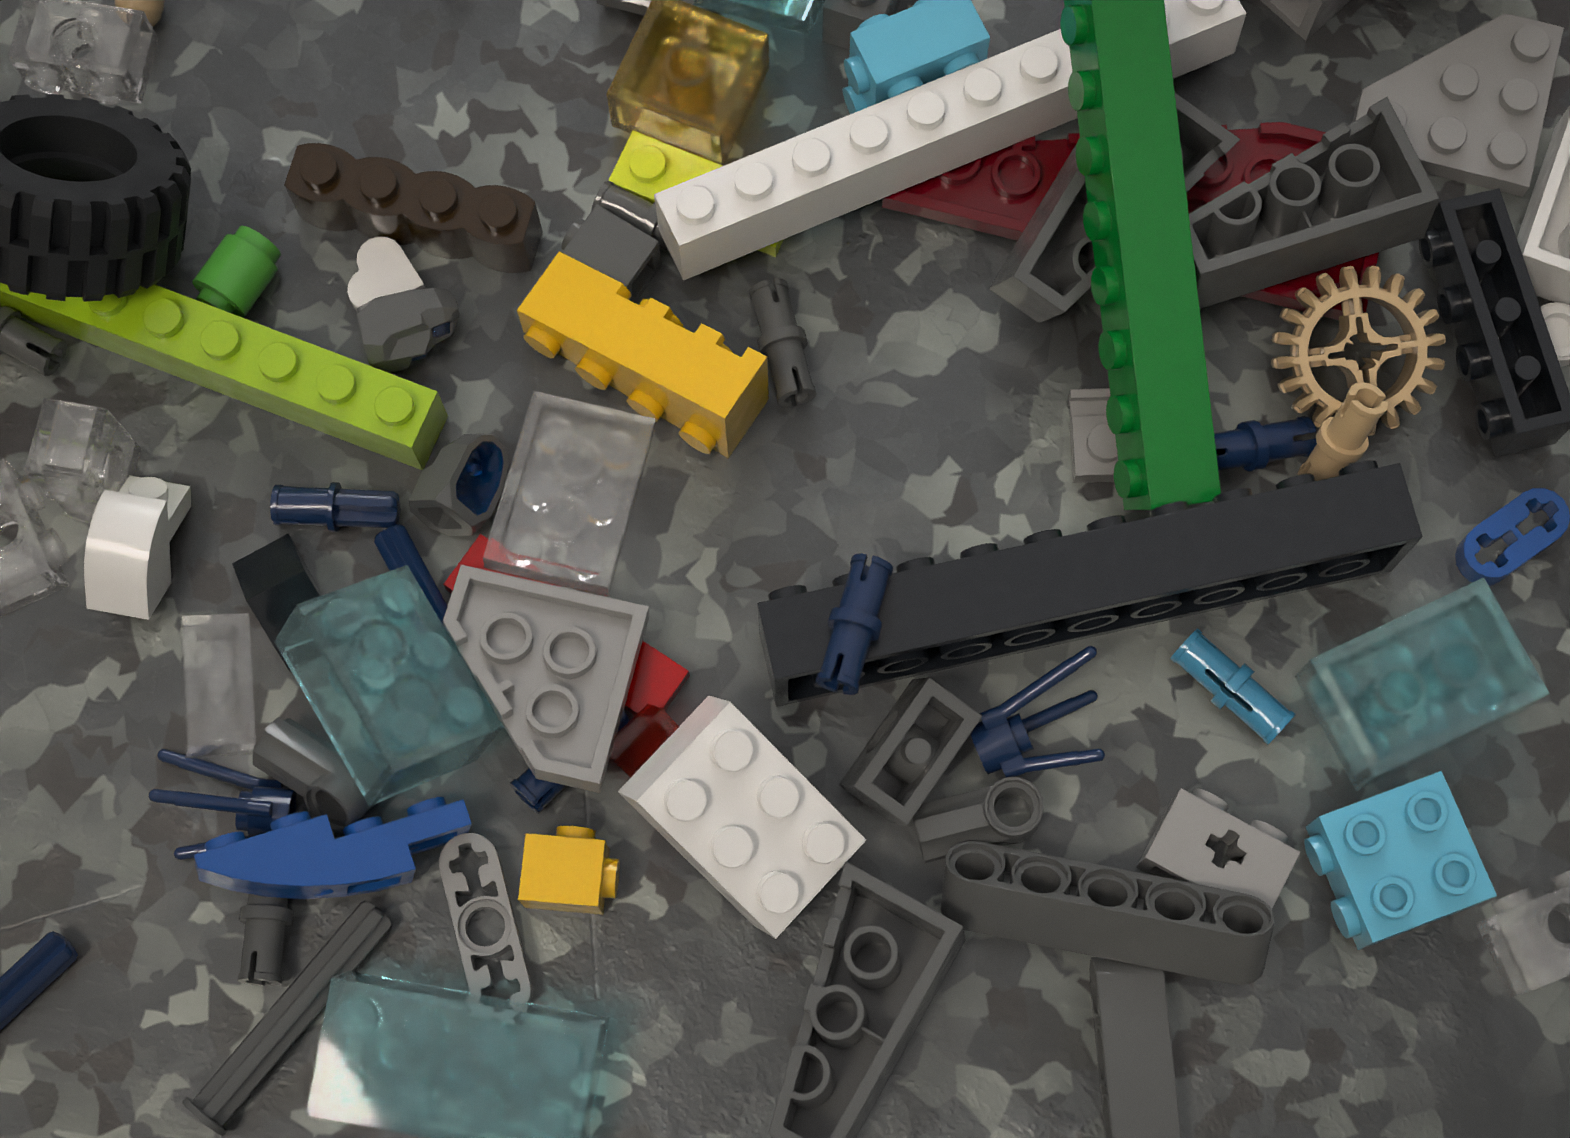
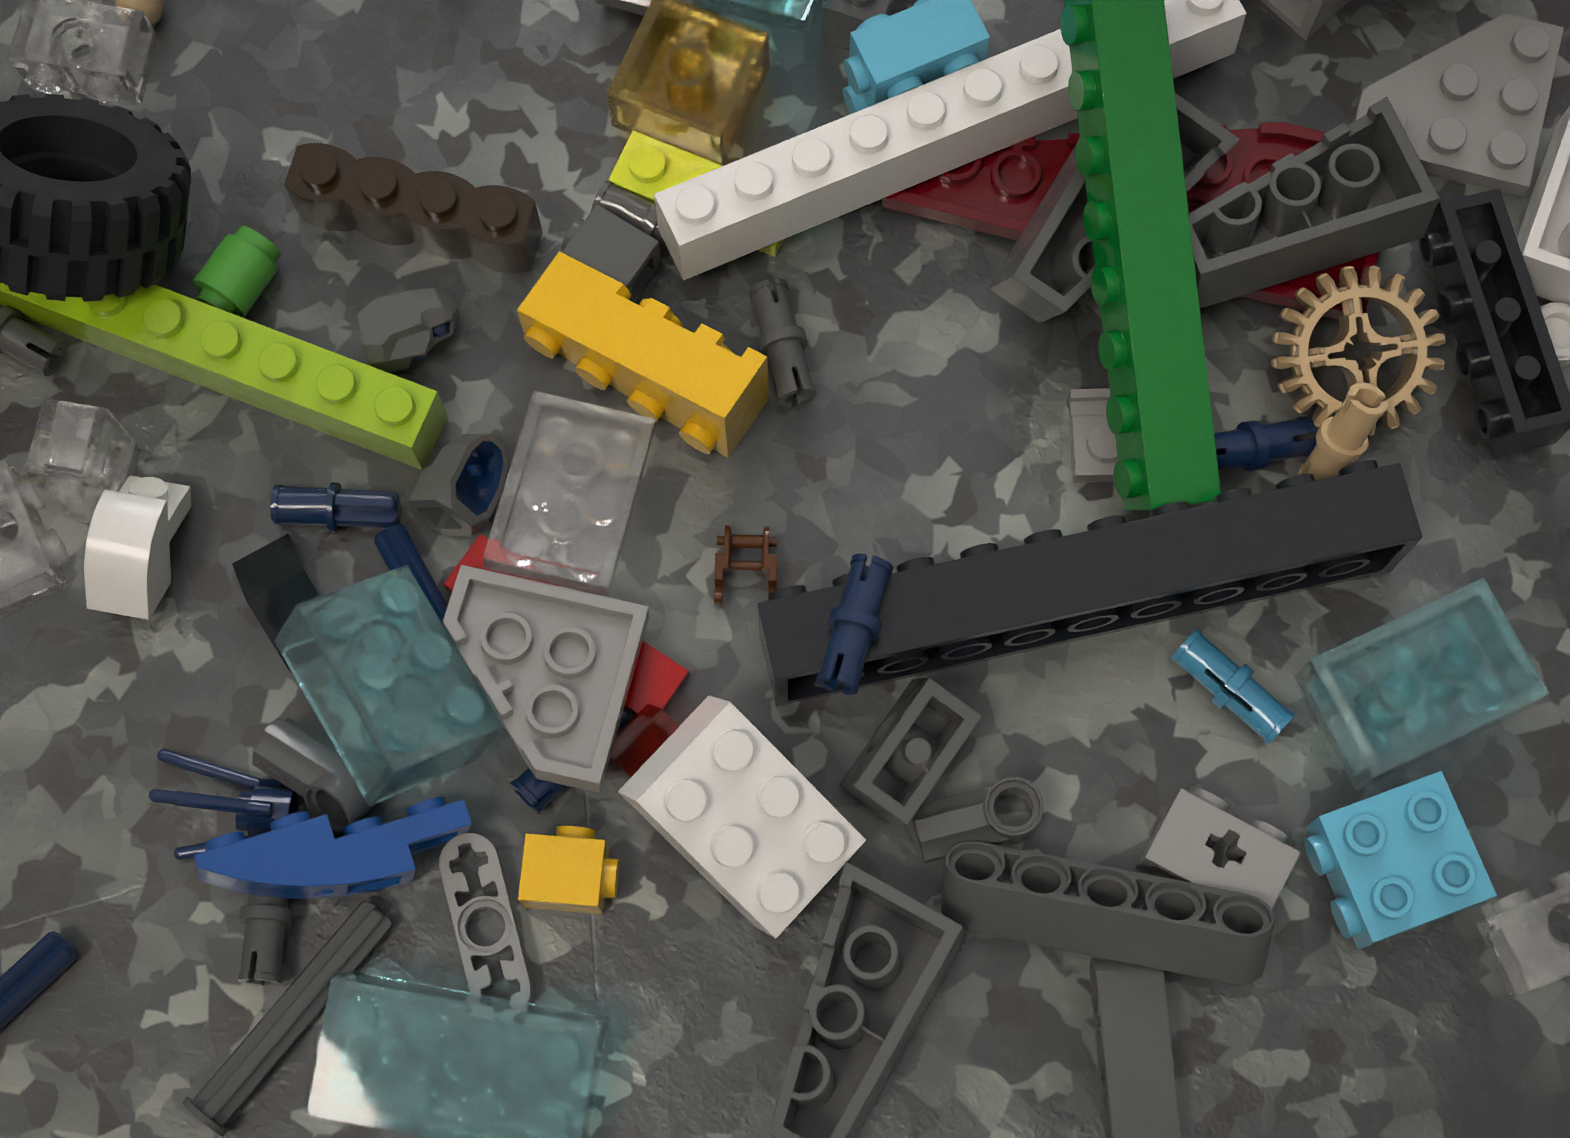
clear brick [180,613,256,758] -> none
white tile [347,237,425,311] -> none
dark blue plant [970,646,1105,777] -> none
blue beam [1455,488,1570,586] -> none
none -> reddish brown piece [714,525,777,605]

